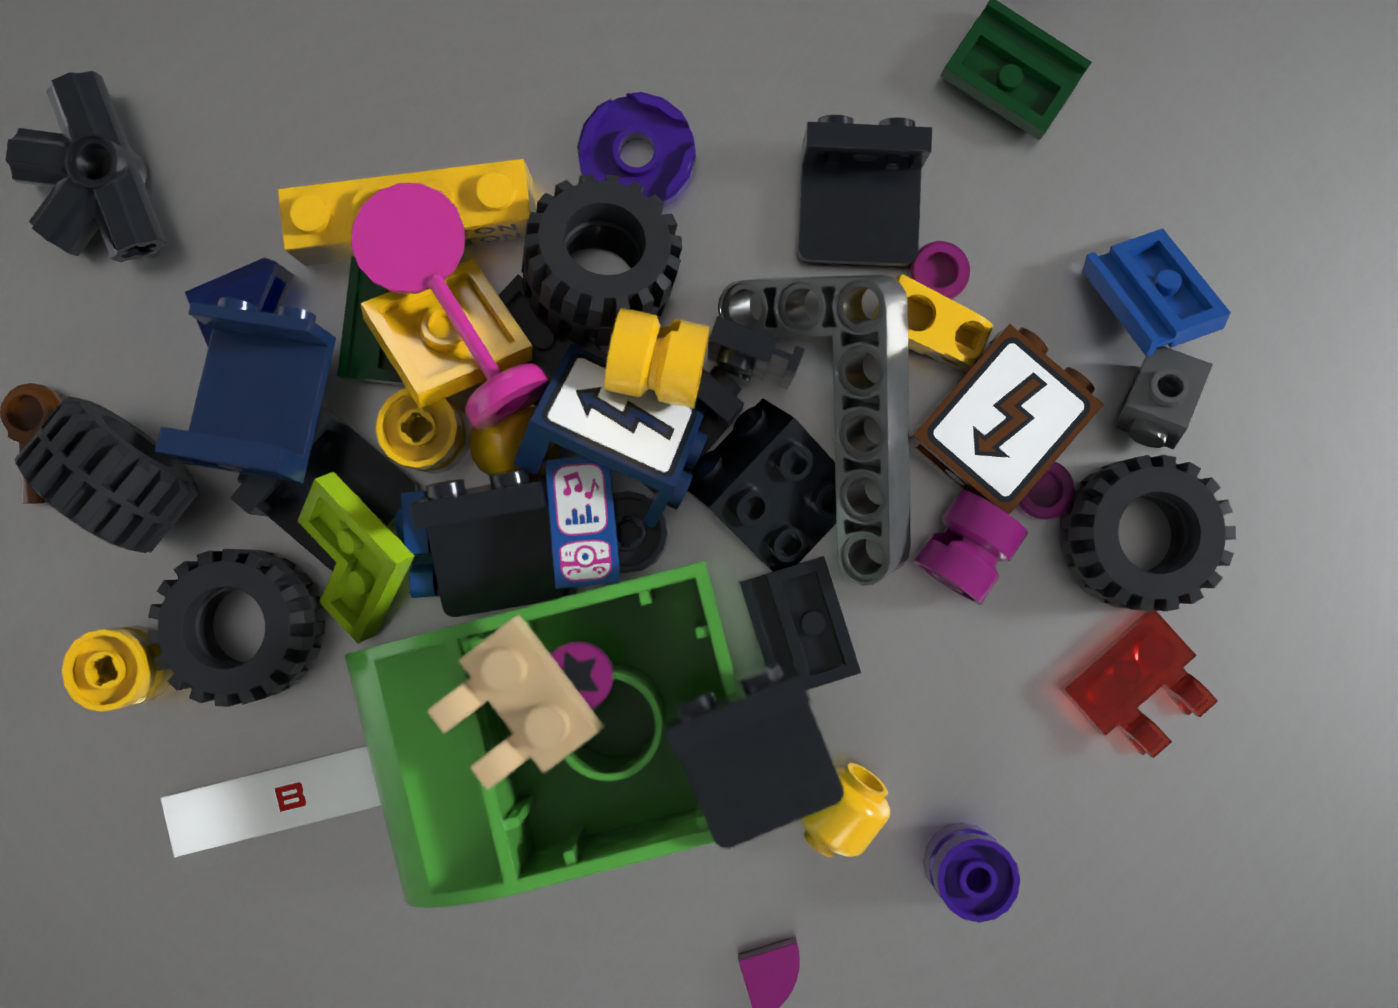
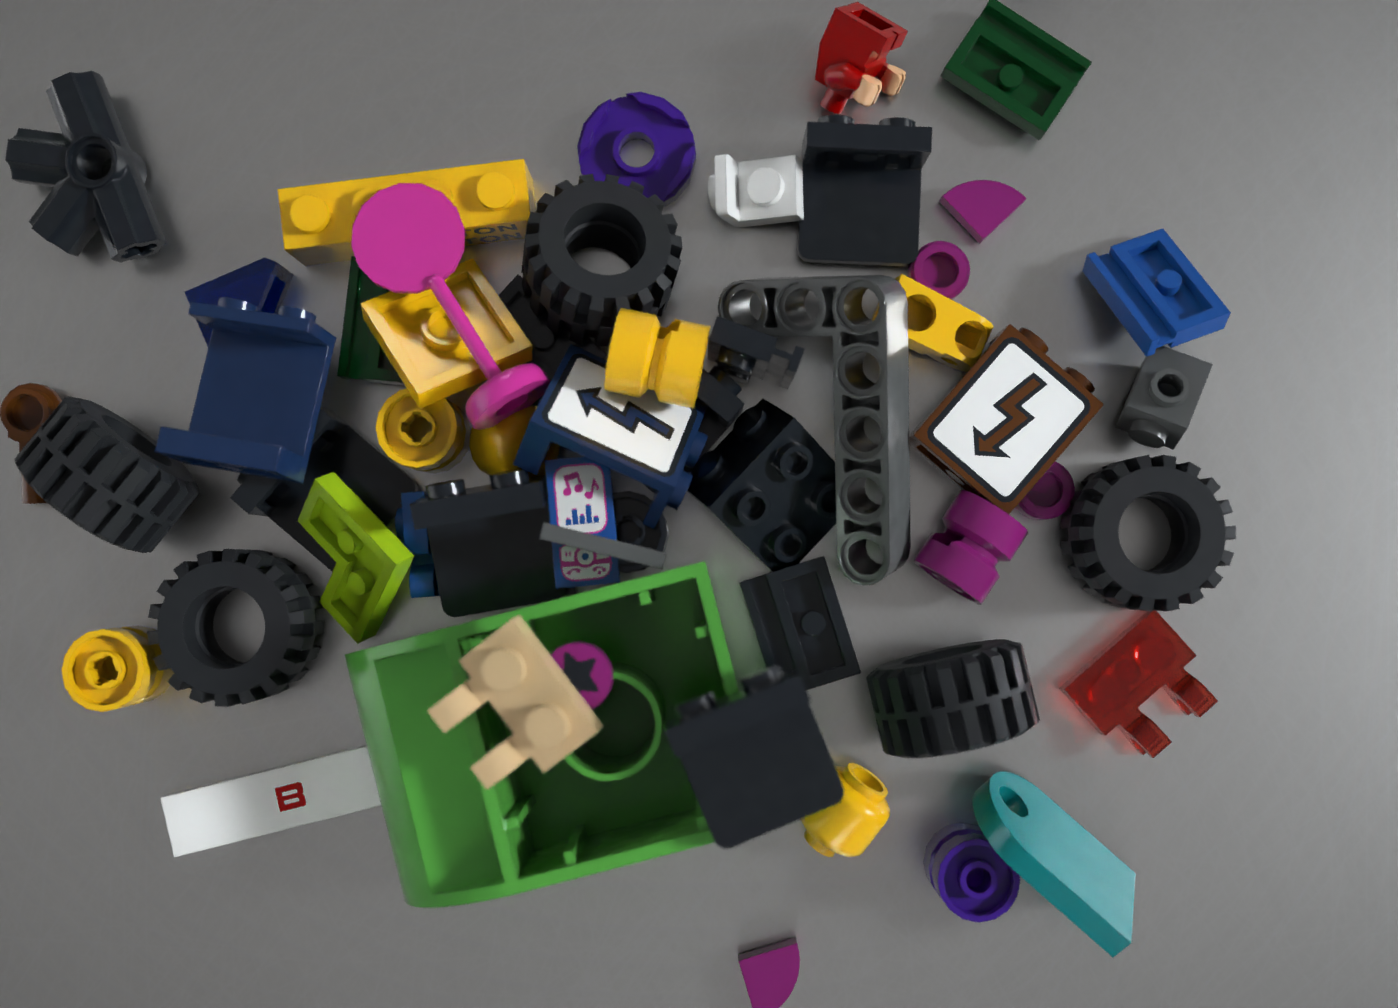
none -> dark grey piece [540,523,666,569]
none -> white bracket [708,154,804,228]
none -> red piece [815,2,908,114]
none -> black tyre [866,639,1040,758]
none -> magenta tile [939,180,1027,244]
none -> teal tile [972,771,1136,957]

